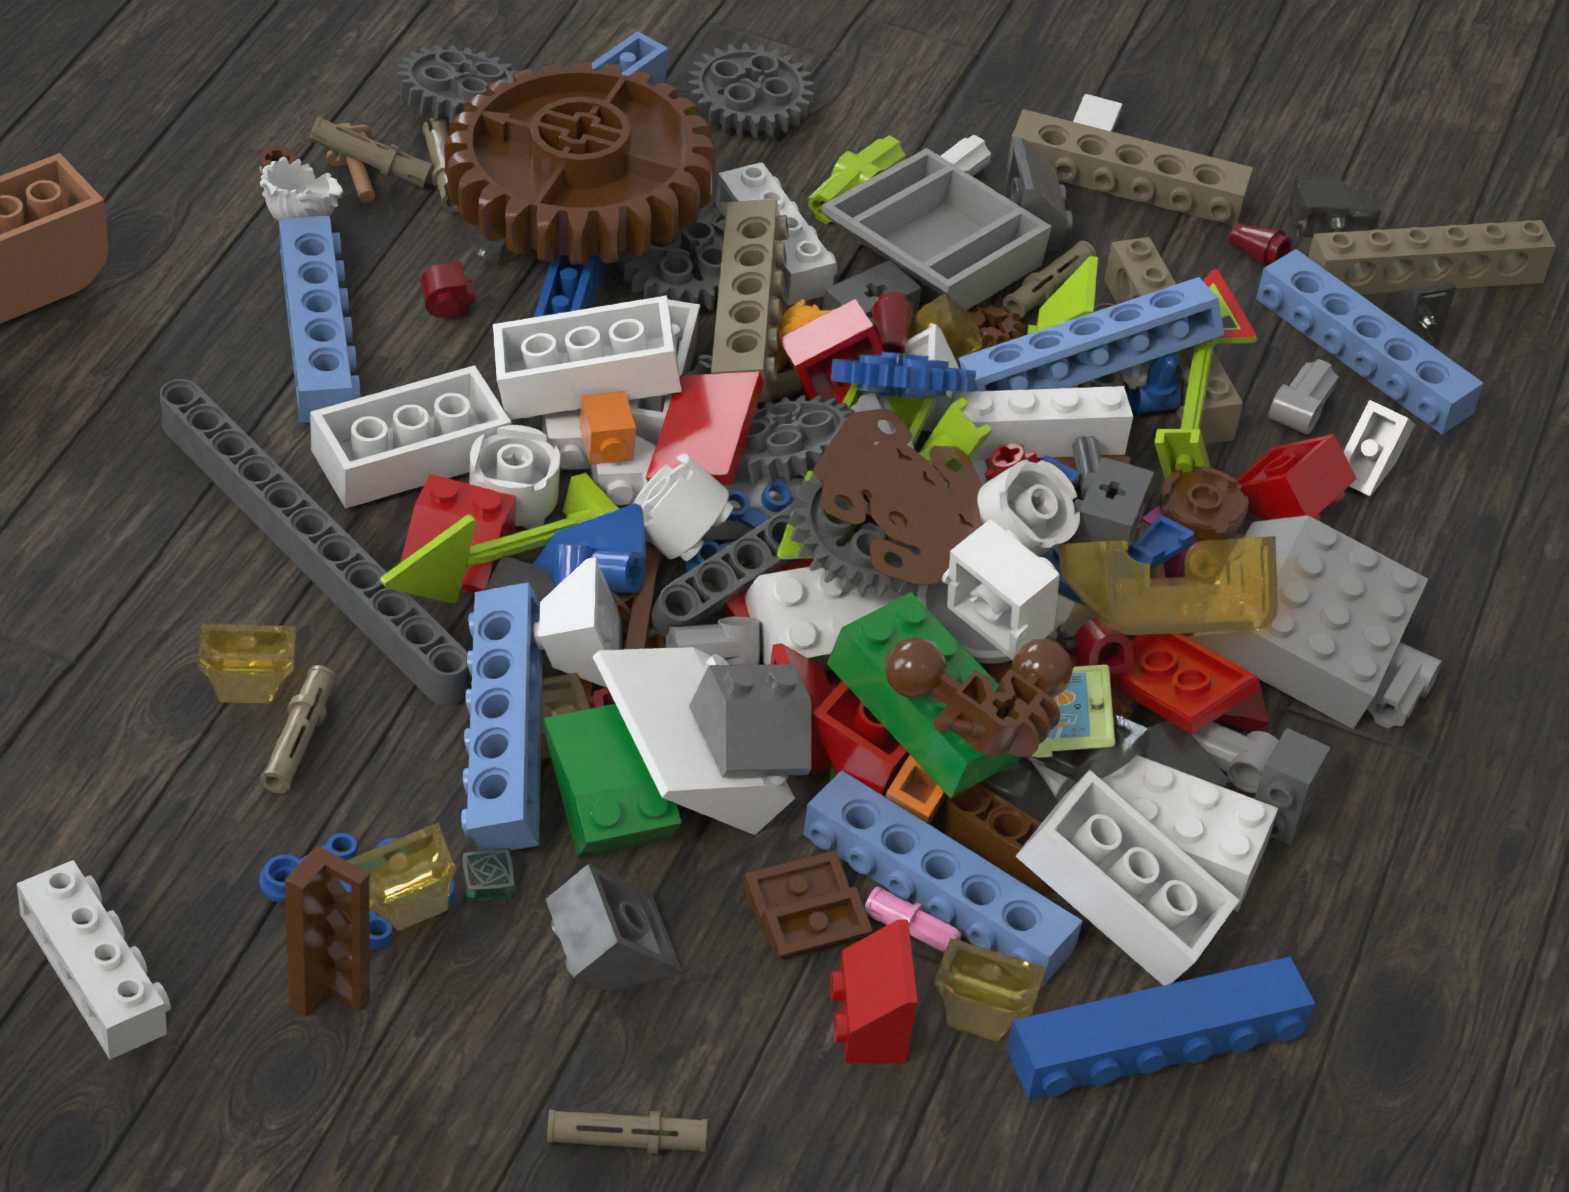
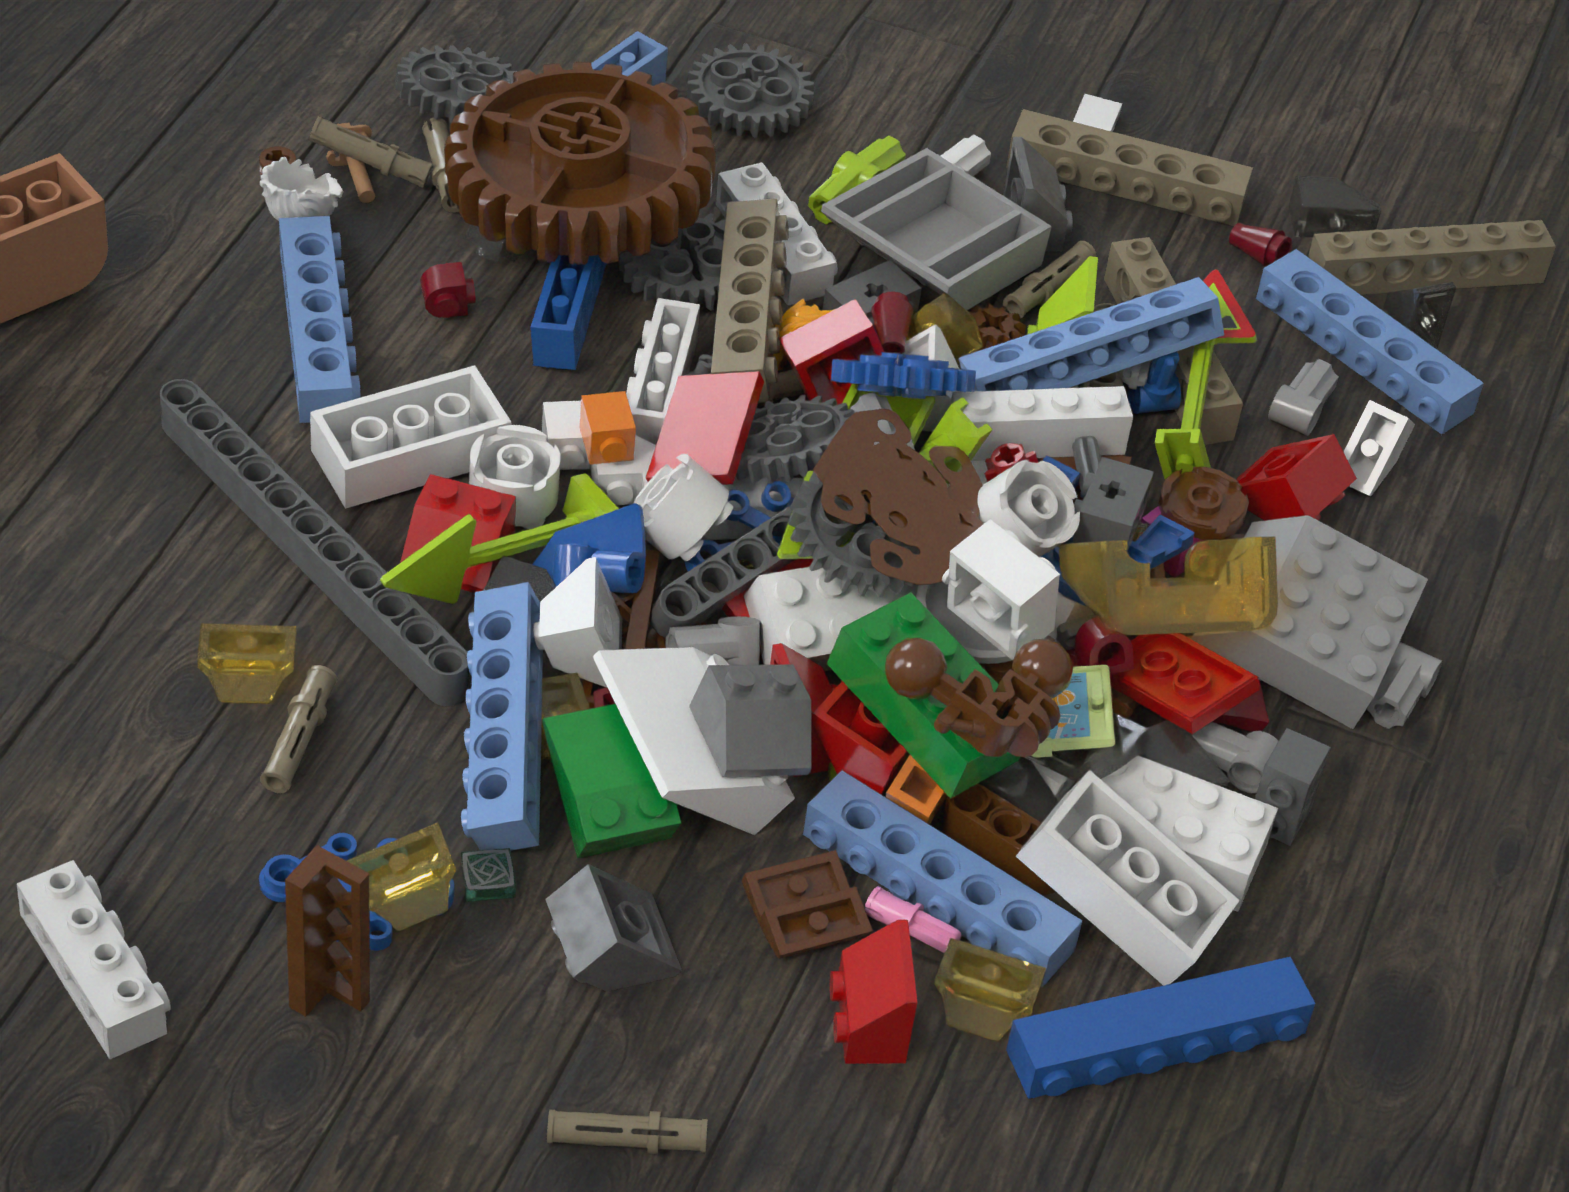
white brick [493,296,682,420] -> none

